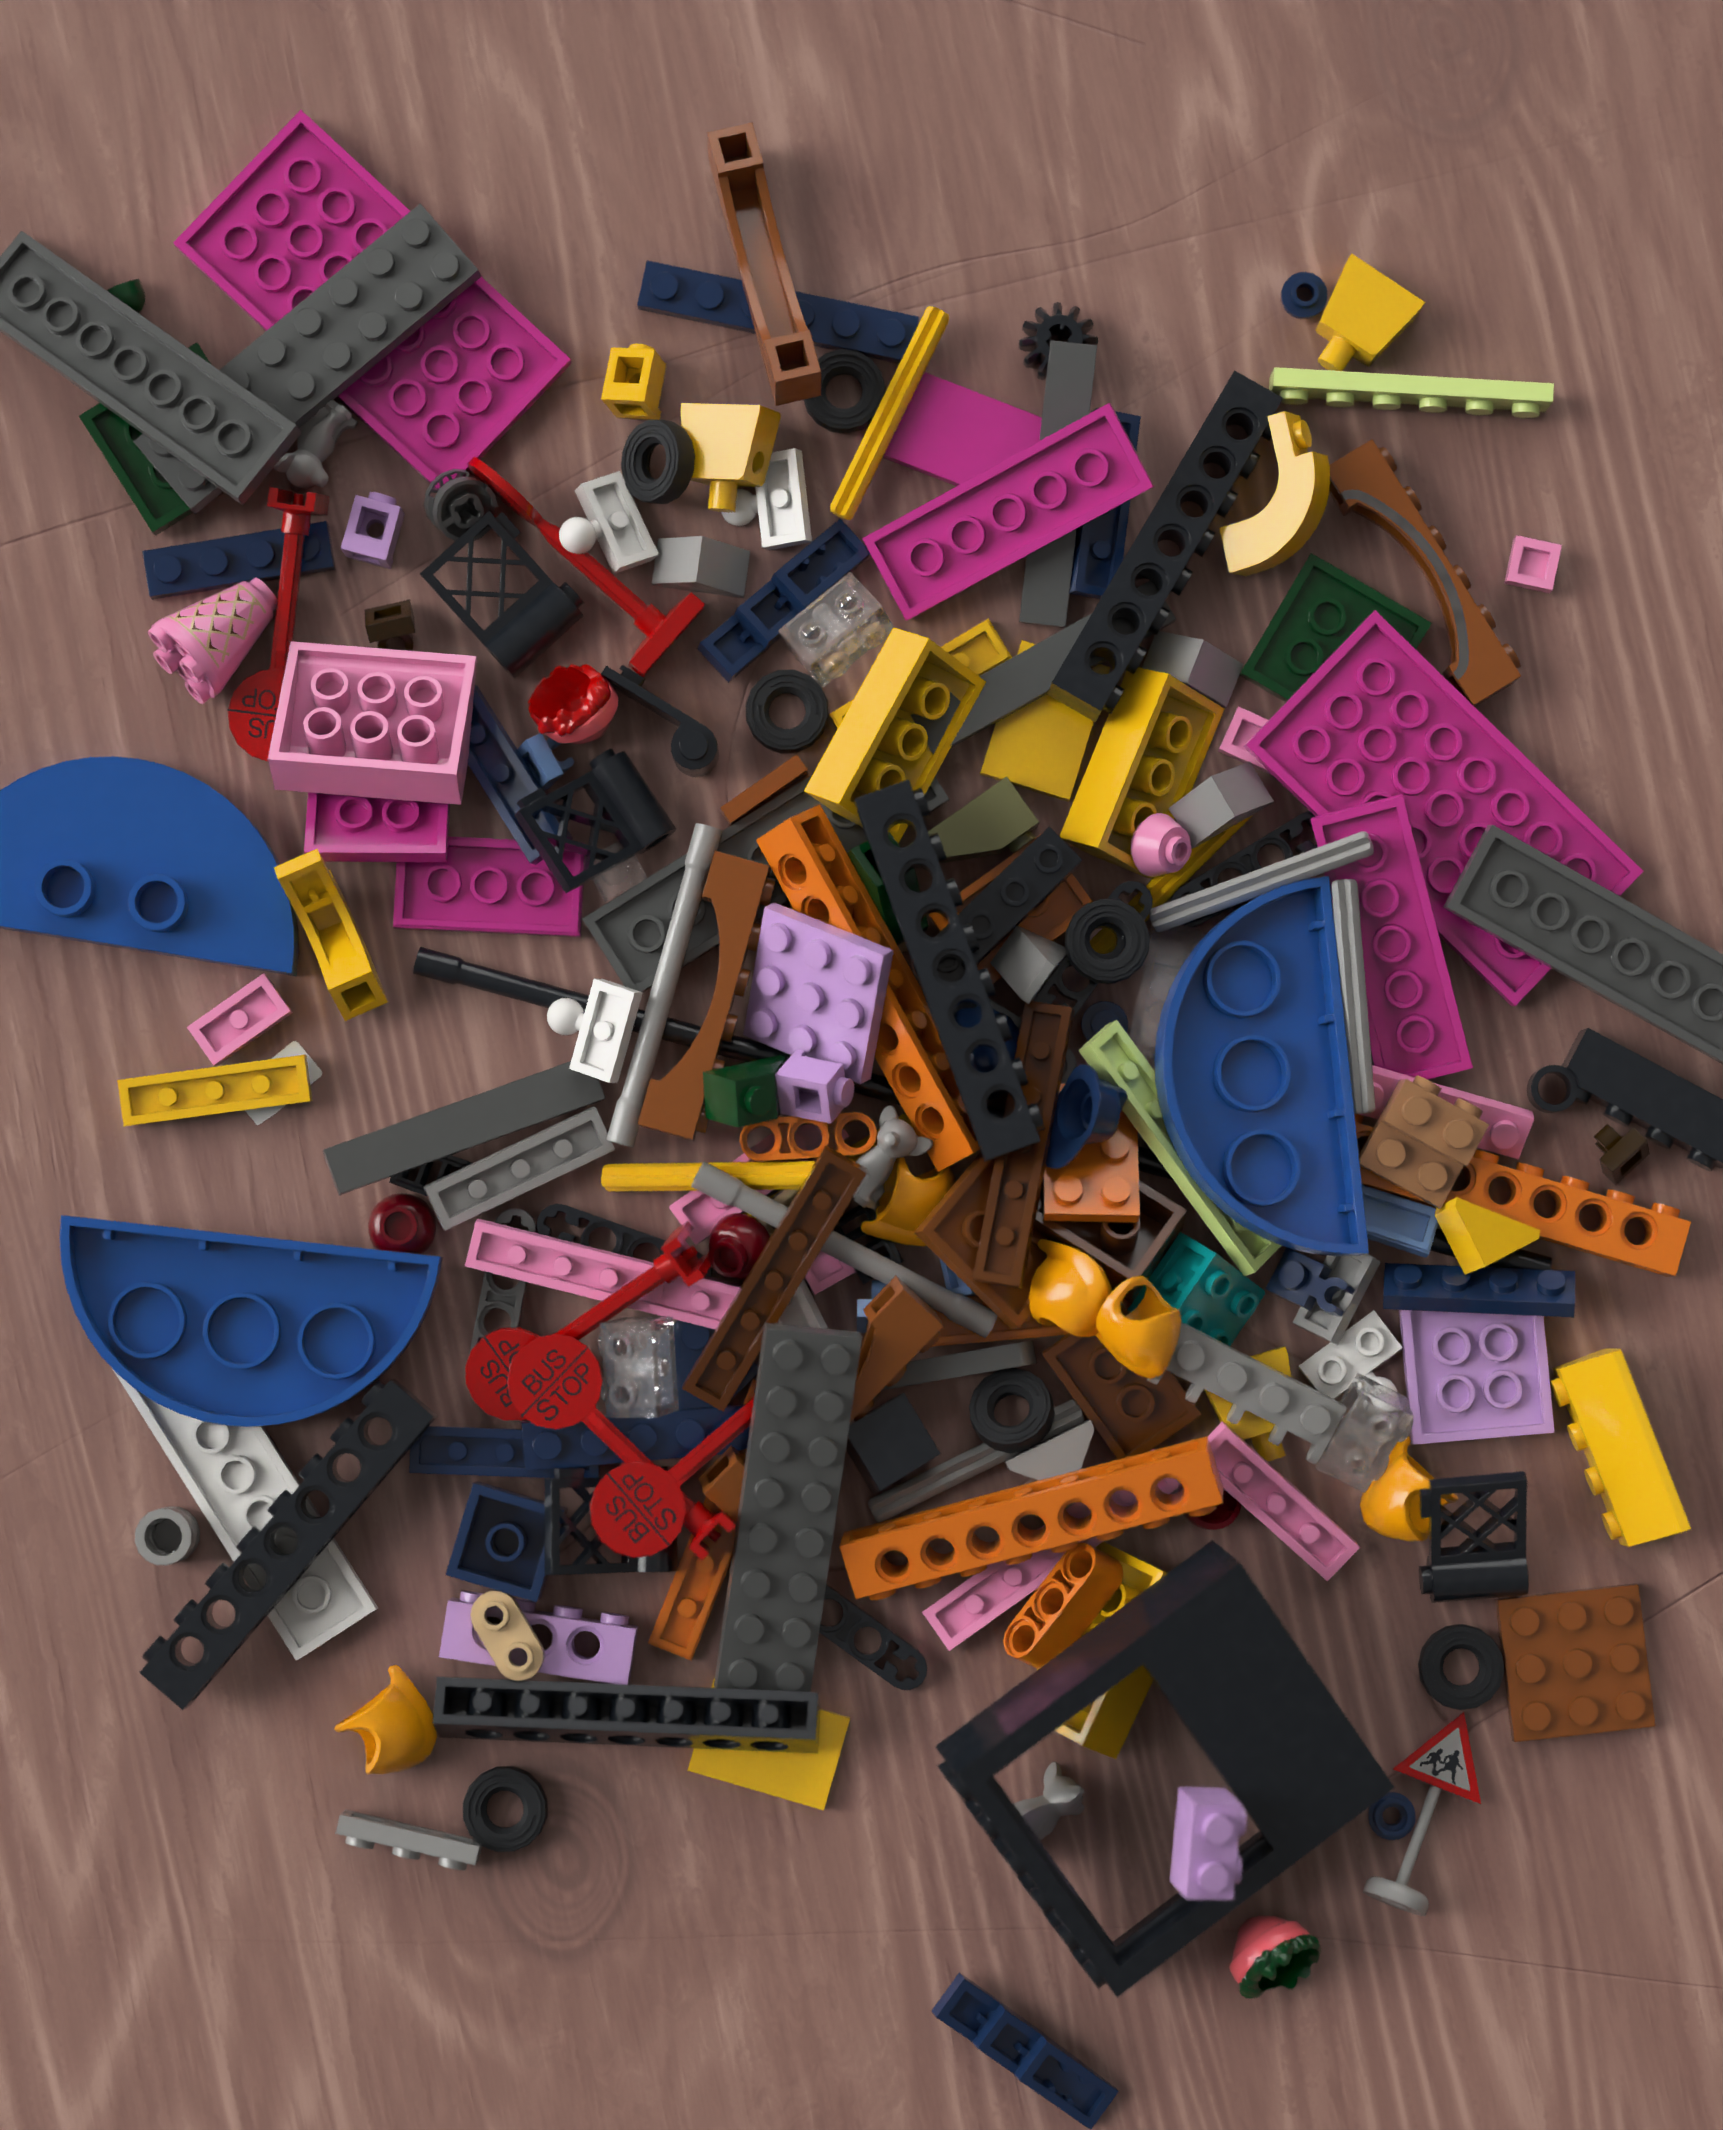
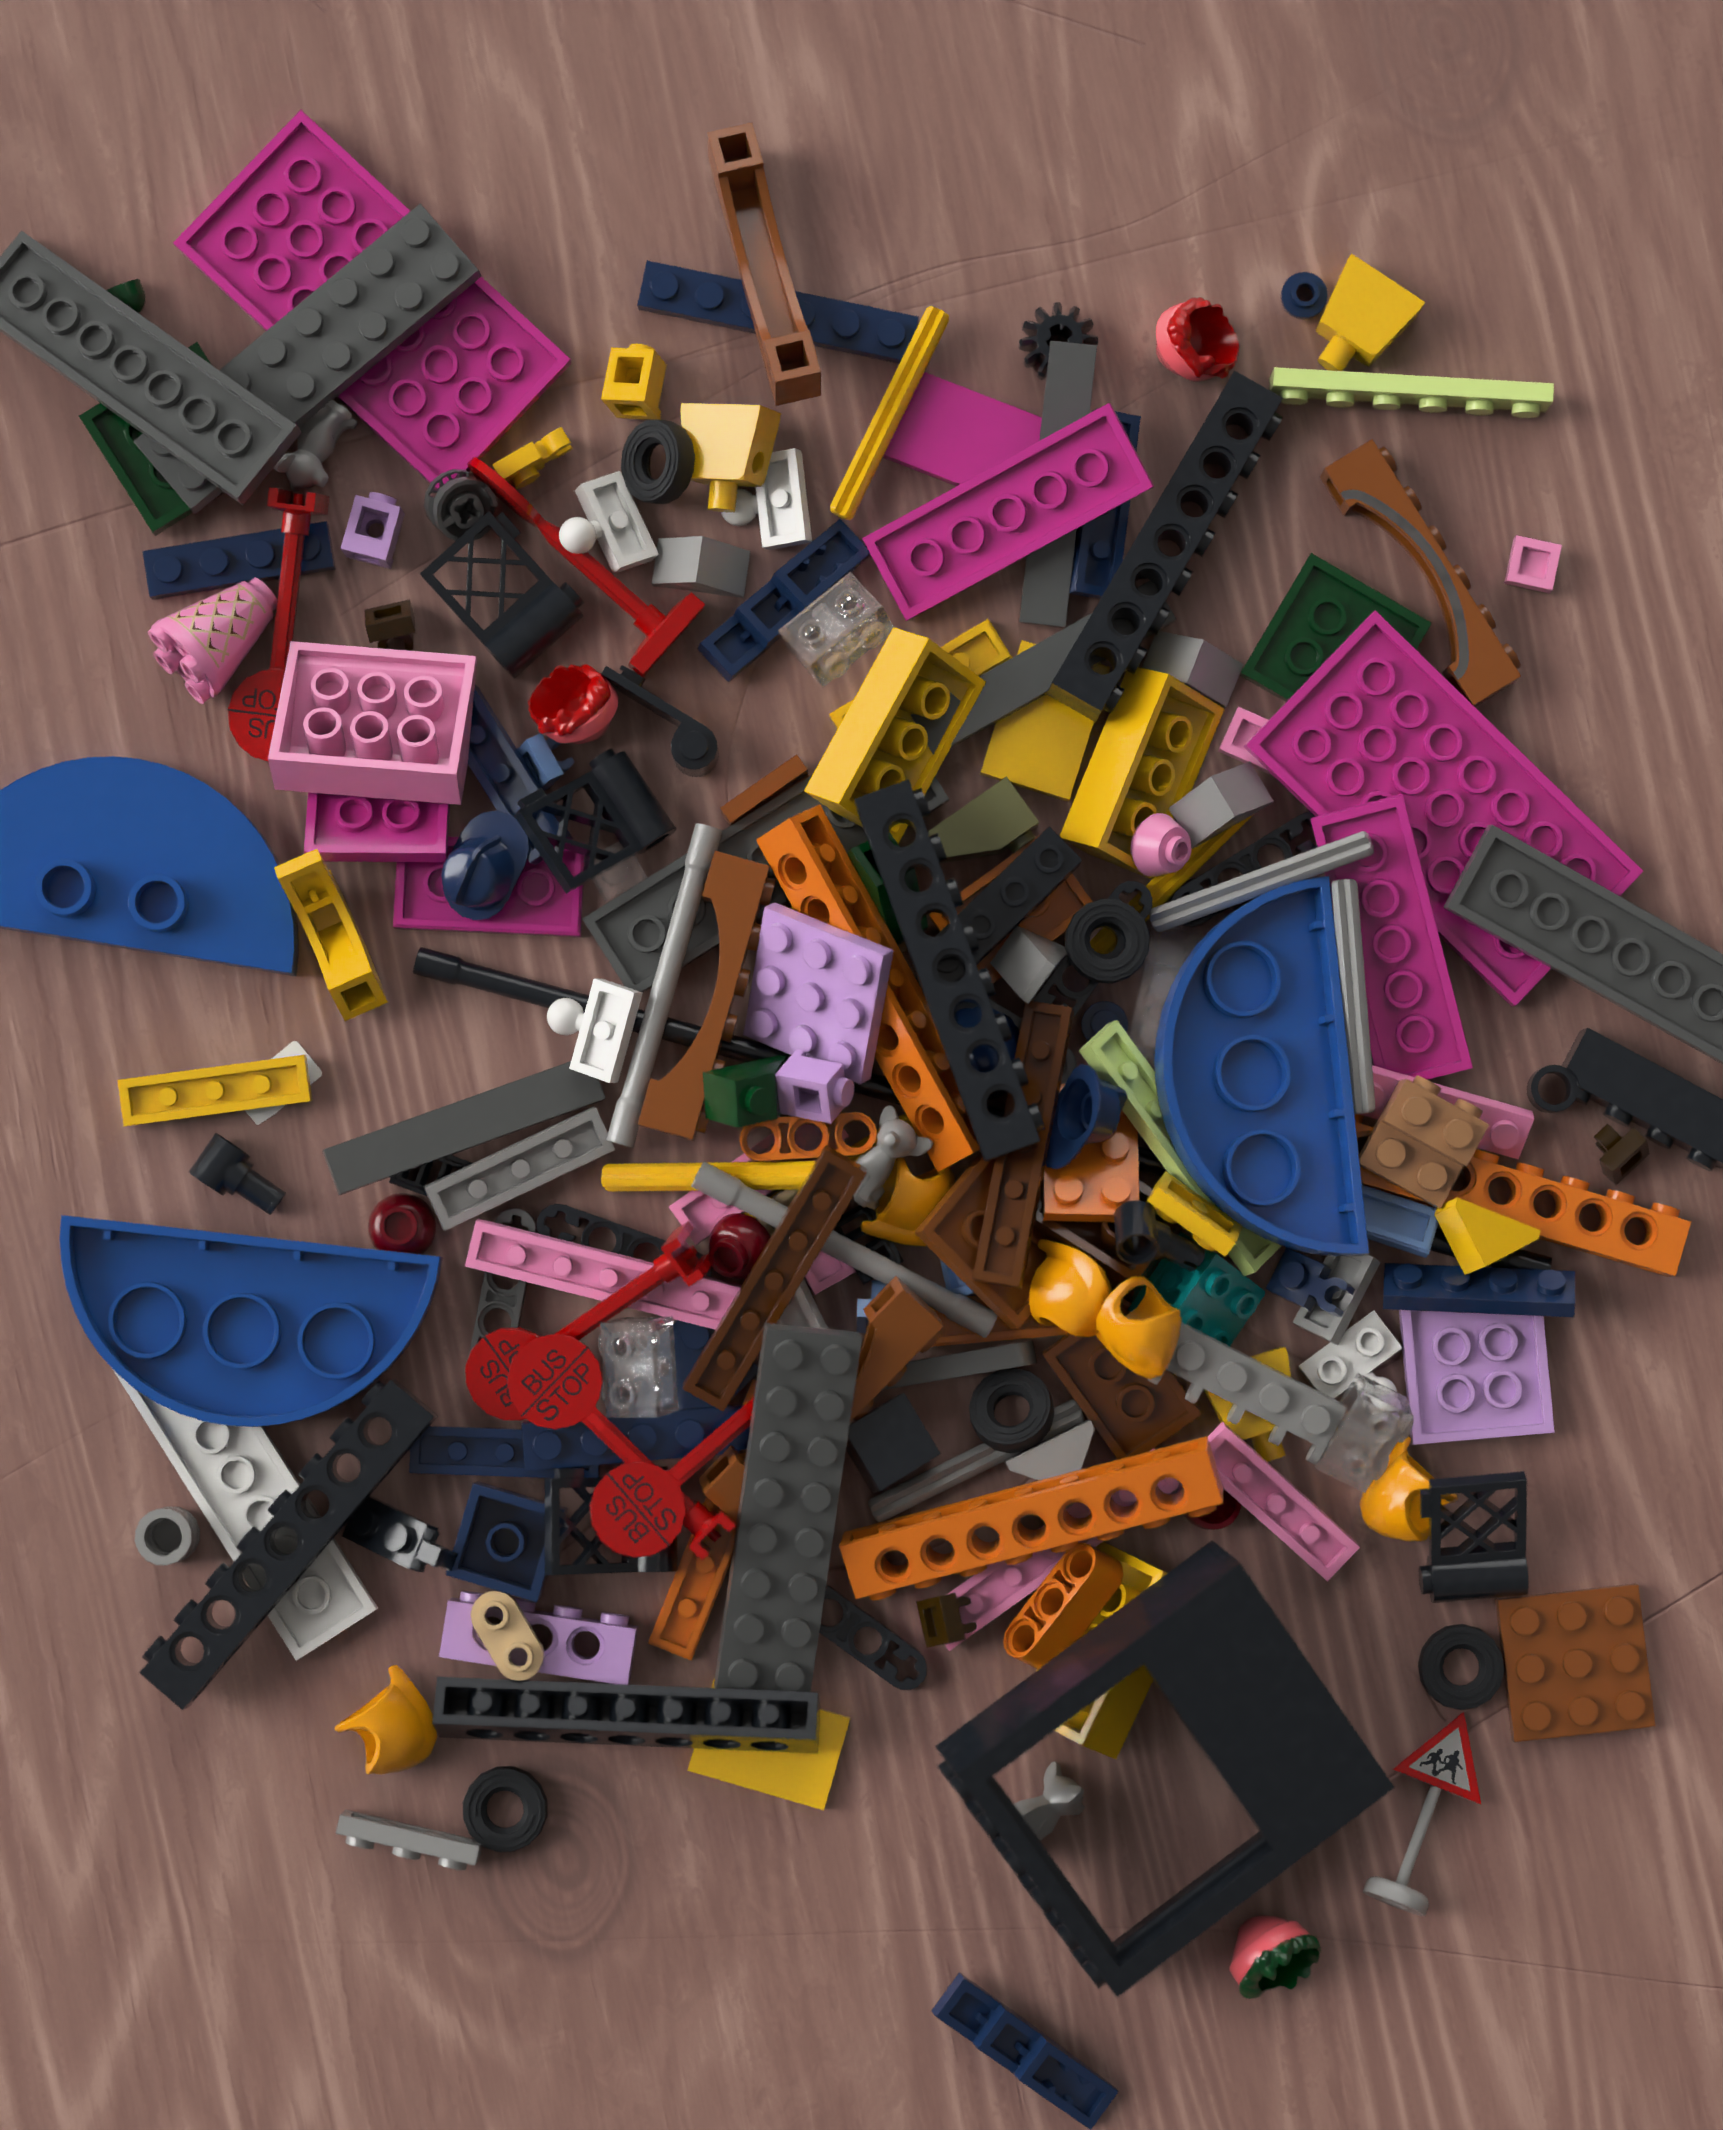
bright pink plate [187,973,293,1066] -> none
black tyre [746,669,829,753] -> none
black tyre [804,349,886,434] -> none
lavender brick [1170,1786,1247,1900] -> none
yellow arch [1219,411,1330,576] -> none
dark blue plate [1368,1792,1416,1840] -> none
yellow slope [1550,1348,1691,1547] -> none
none -> black pin [189,1133,286,1215]
none -> black hinge [342,1496,458,1572]
none -> dark blue piece [441,810,530,920]
none -> yellow plate [492,427,573,489]
none -> dark brown tile [916,1593,977,1648]
none -> black pin [1114,1200,1205,1272]
none -> yellow plate [1147,1171,1243,1256]
none -> red hair [1156,297,1240,382]

